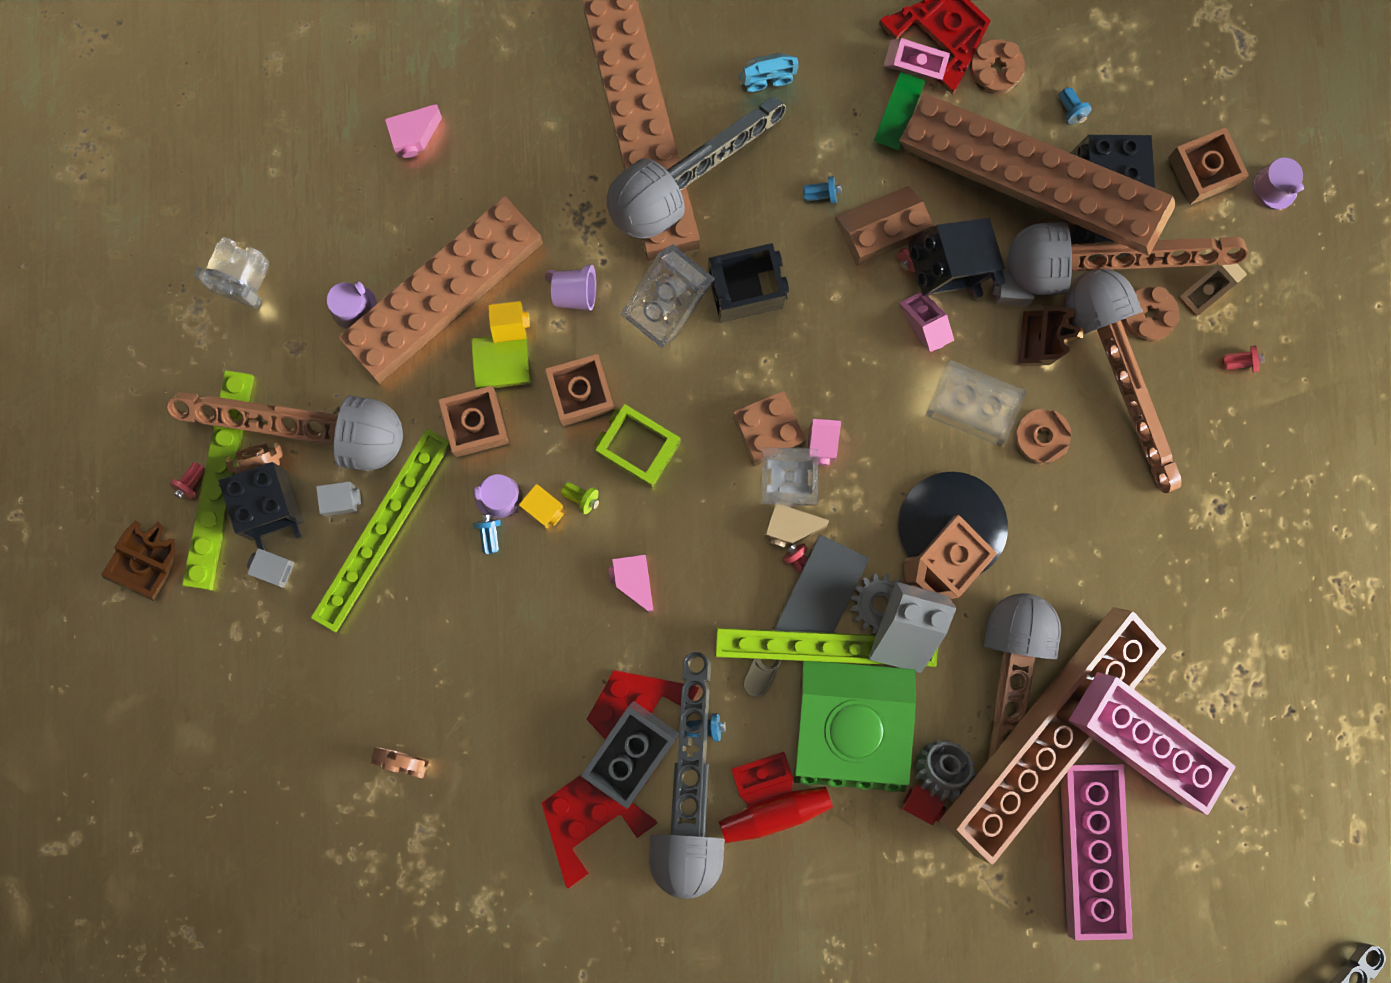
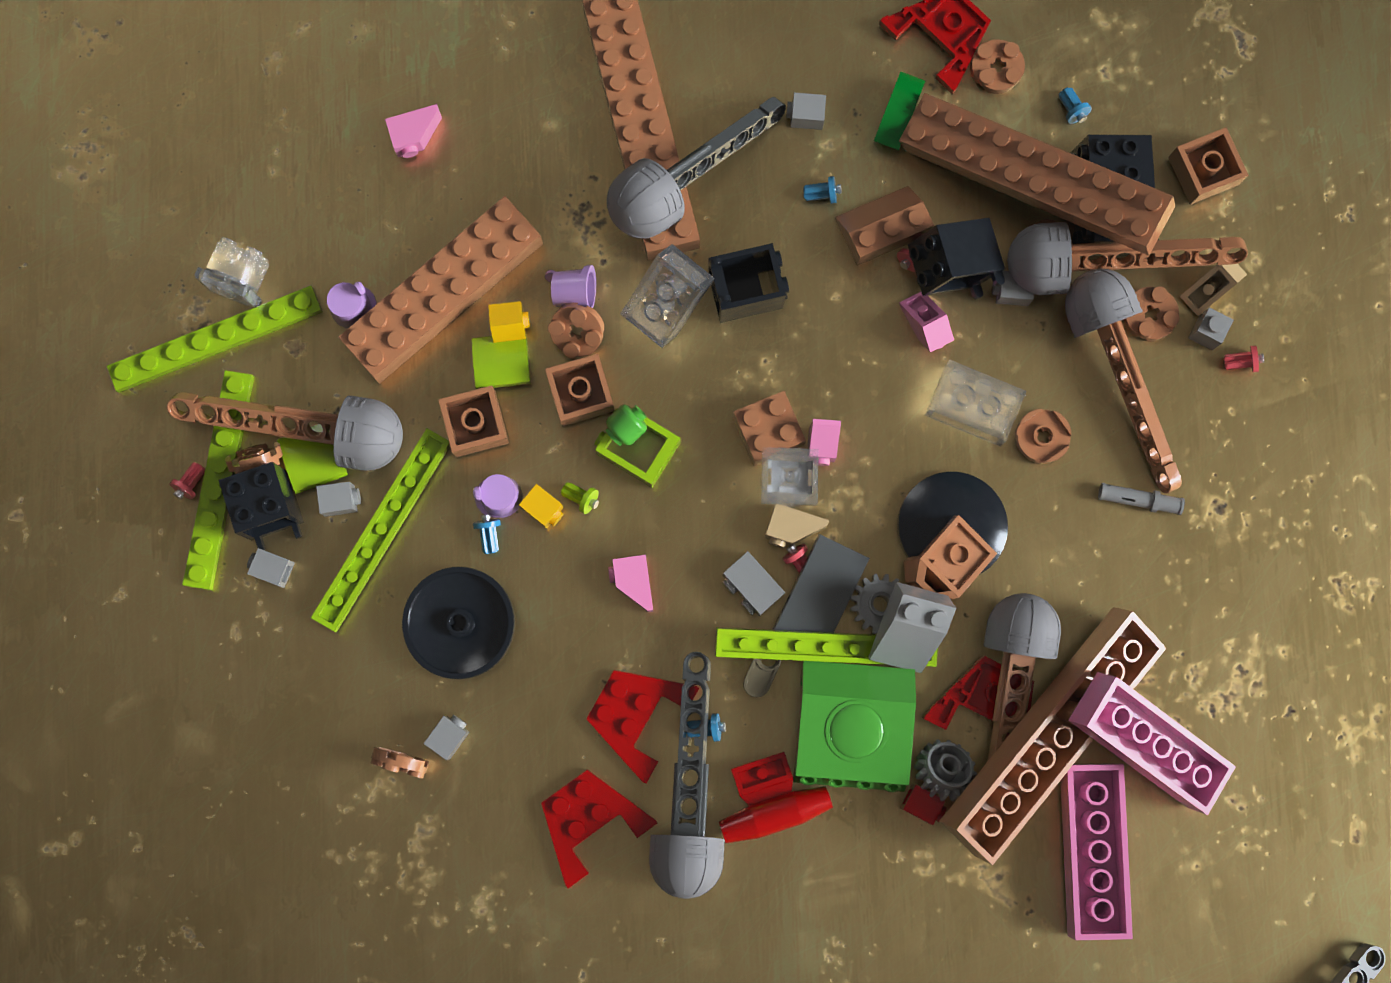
reddish brown plate [101,520,175,601] -> none
dark grey brick [581,701,680,809] -> none
medium azure slope [739,53,799,92] -> none
bright pink slope [884,38,950,80] -> none
reddish brown plate [1019,306,1084,366] -> none
lavender hat [1253,157,1304,210] -> none
none -> lime plate [107,286,323,393]
none -> lime slope [277,424,348,494]
none -> black dish [402,567,515,679]
none -> light grey brick [424,714,470,760]
none -> nougat plate [548,302,604,358]
none -> bright green head [605,404,647,446]
none -> light grey brick [722,551,785,616]
none -> light grey brick [786,92,826,130]
none -> red wing [922,655,1035,740]
none -> light grey pin [1098,483,1185,515]
none -> light grey brick [1188,307,1234,350]

